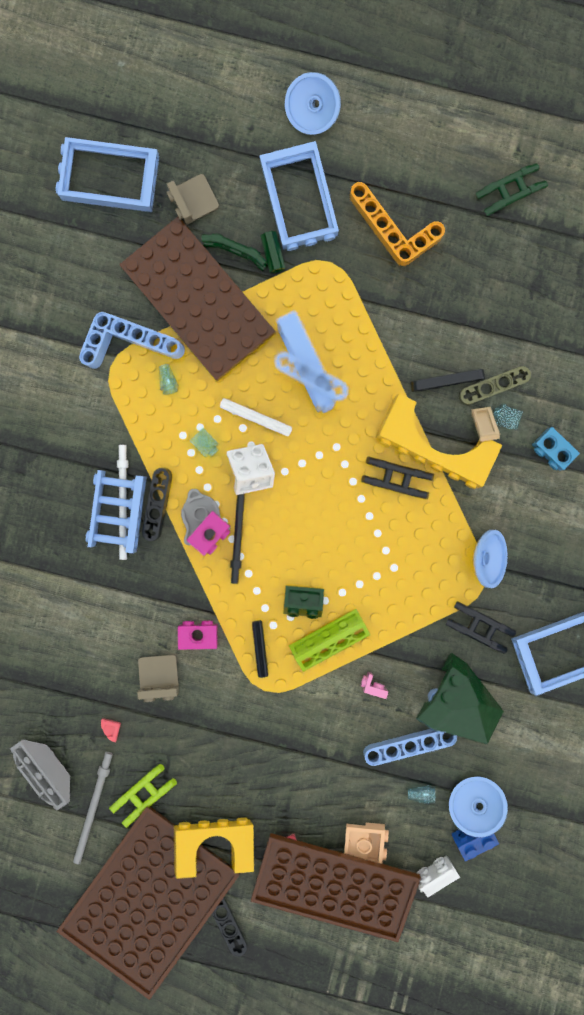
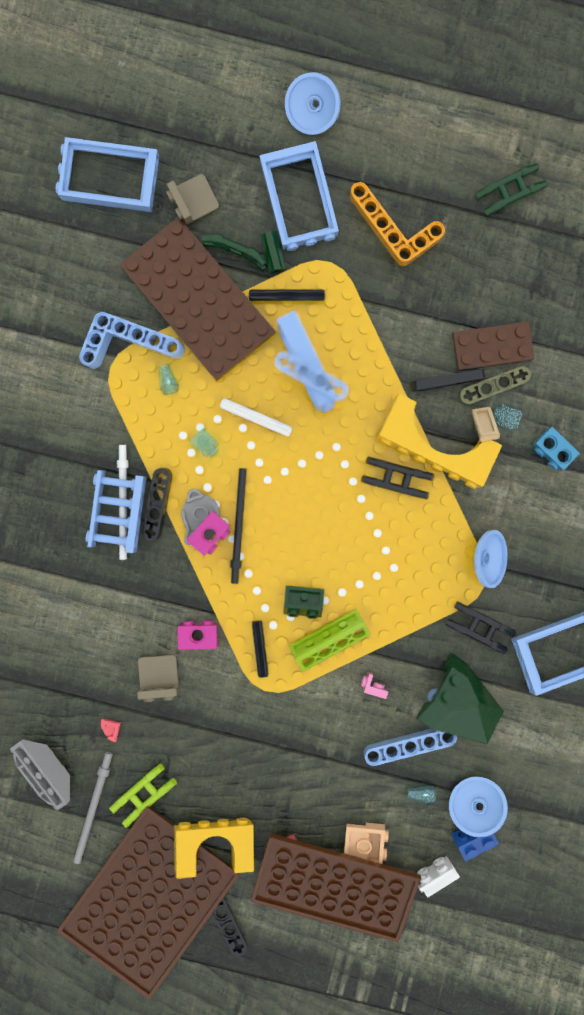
white bracket [227,444,275,495] -> none
none -> black axle [249,289,325,301]
none -> reddish brown plate [452,321,534,371]

